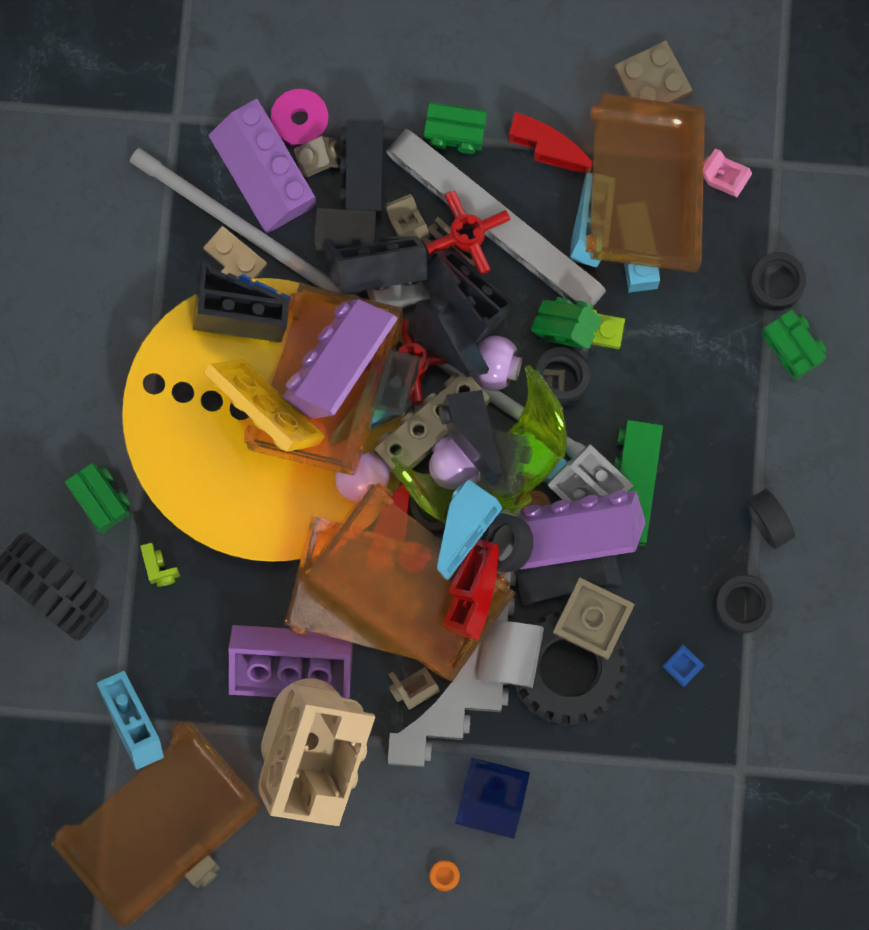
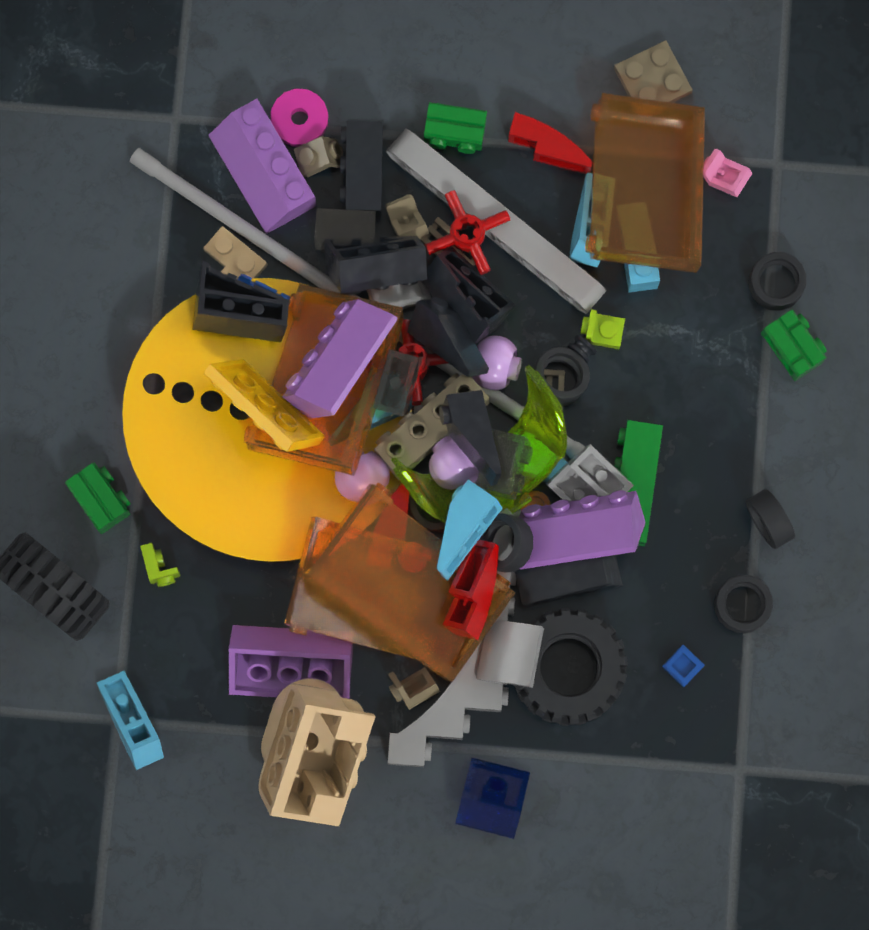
clear orange windscreen [51,721,263,928] -> none
dark tan bracket [178,846,220,888] -> none
orange tile [429,860,460,891] -> none
green brick [531,297,602,349] -> none
dark tan plate [553,577,635,660] -> none

